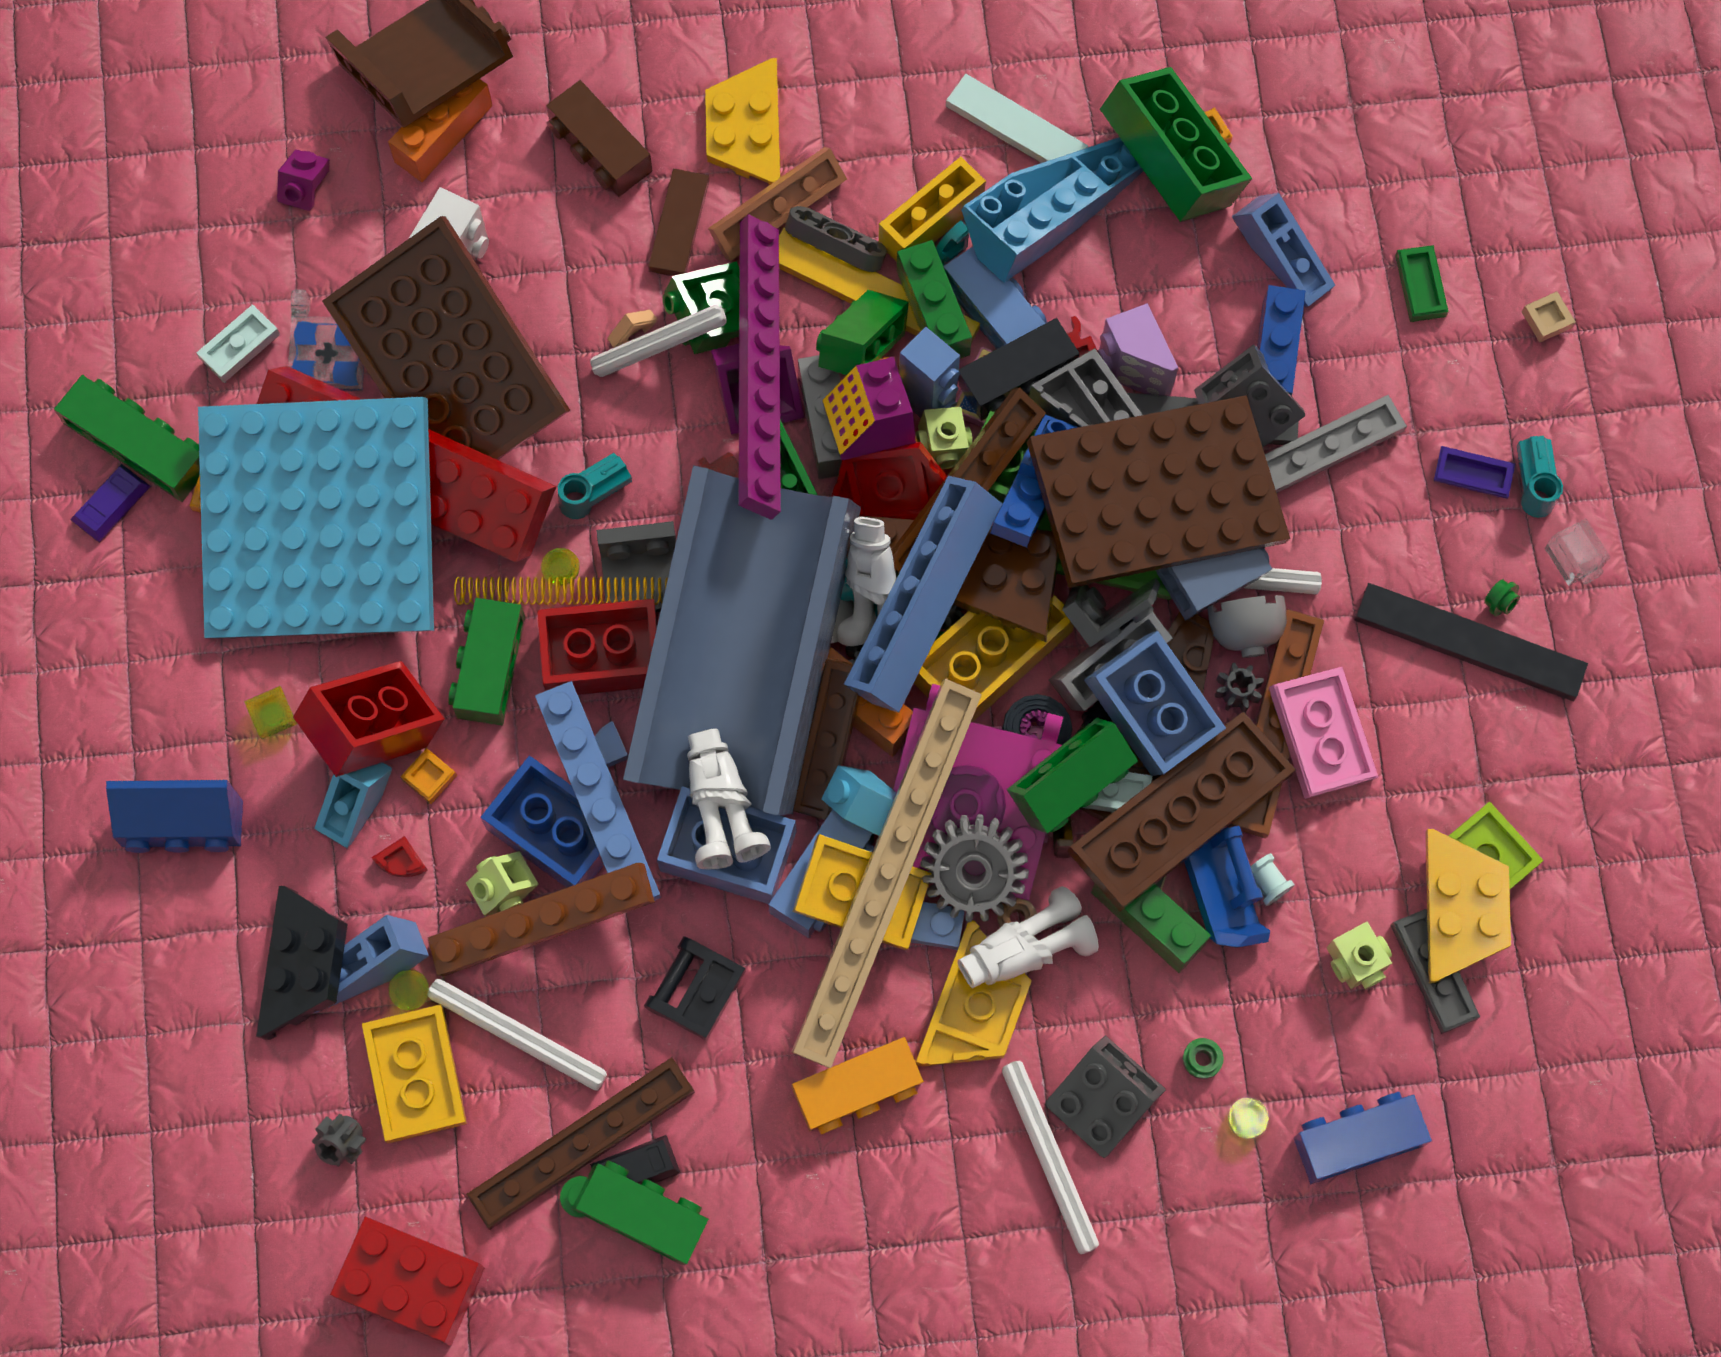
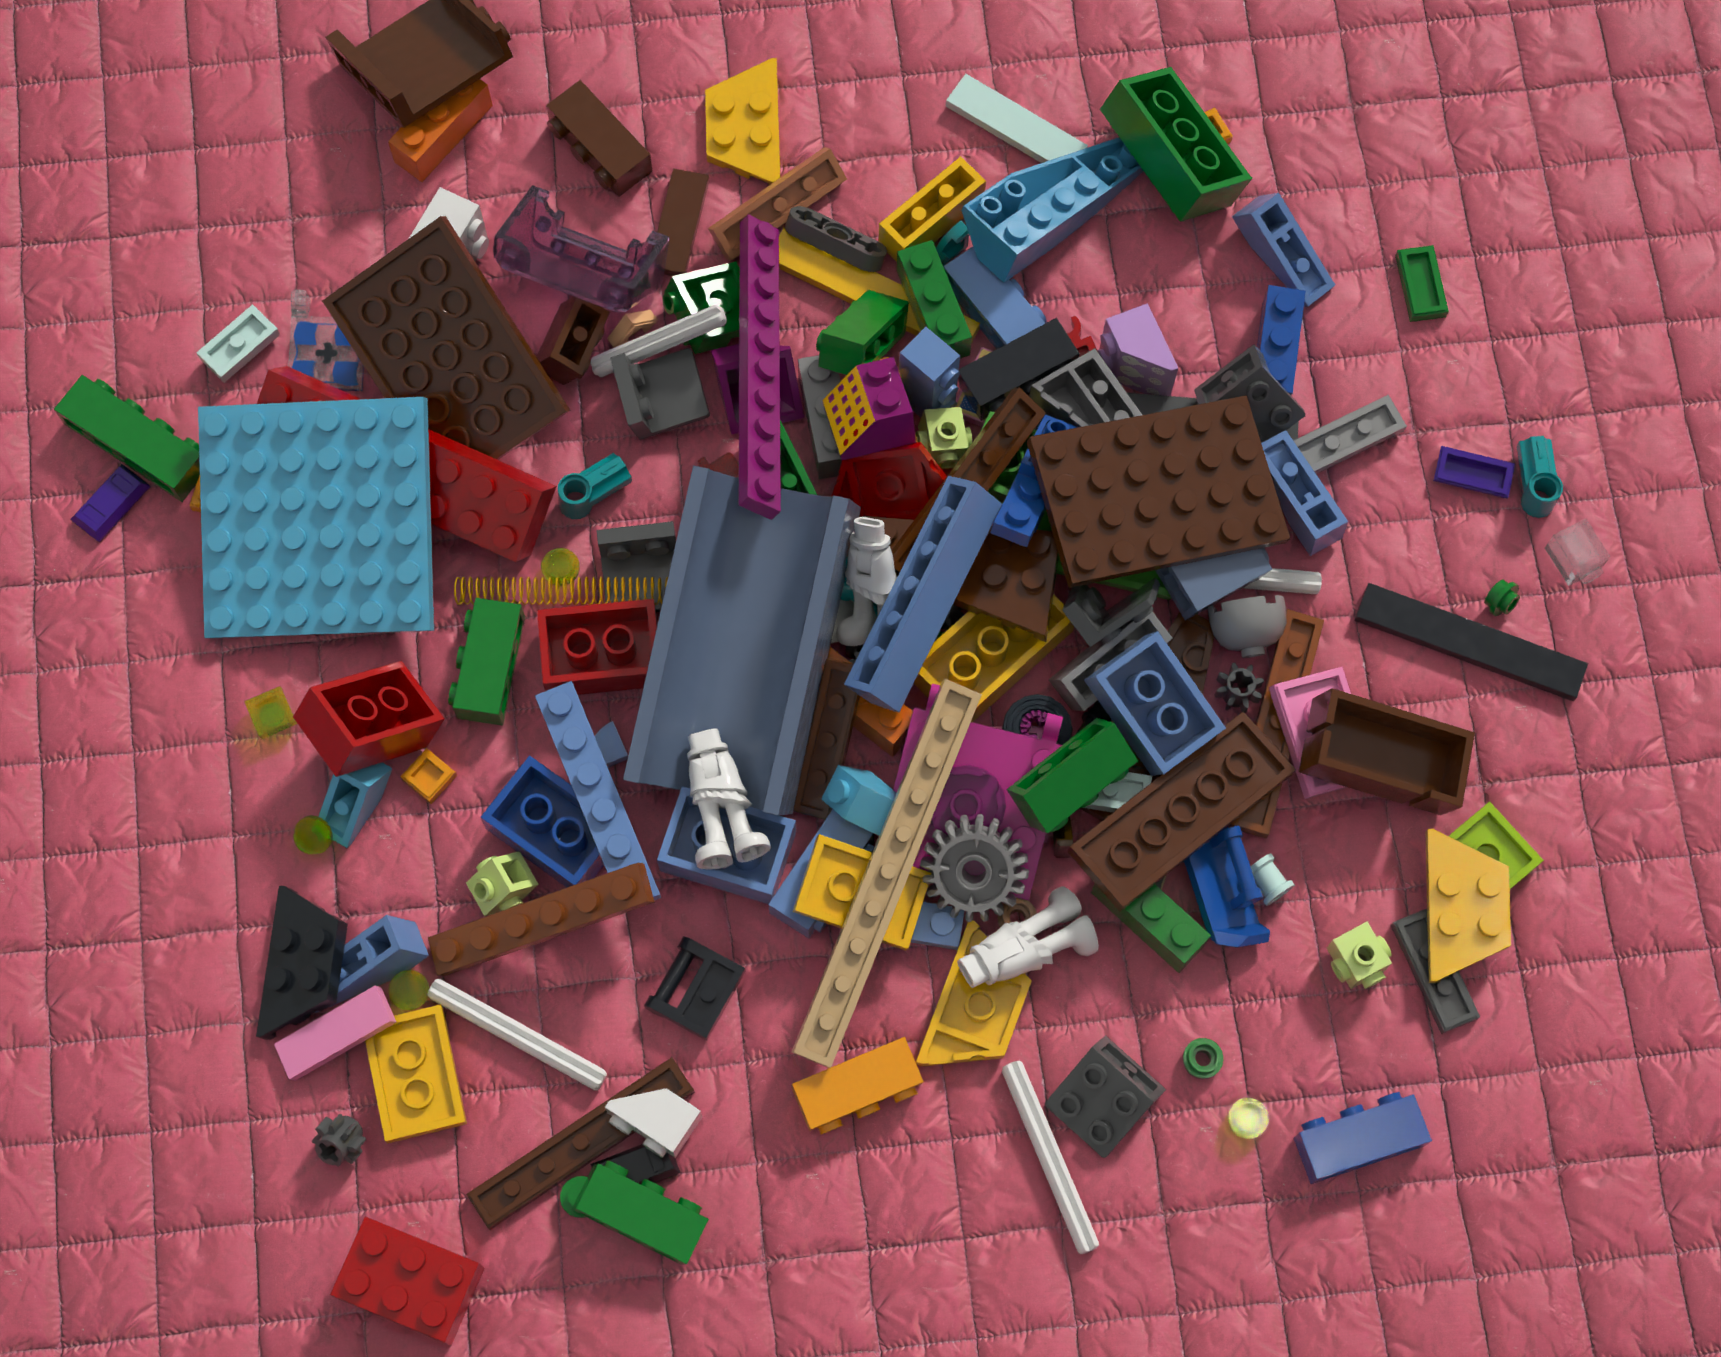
blue slope [106,780,243,853] -> none
magenta bracket [277,149,330,211] -> none
red tile [371,836,428,877] -> none
tan plate [1522,292,1575,342] -> none
none -> bright pink tile [274,985,397,1081]
none -> clear neon green plate [293,815,333,854]
none -> clear purple windscreen [493,185,670,313]
none -> reddish brown brick [537,293,610,385]
none -> white slope [605,1088,702,1158]
none -> dark grey bracket [610,348,710,440]
none -> medium blue slope [1261,430,1348,556]
none -> reddish brown piece [1299,688,1475,815]

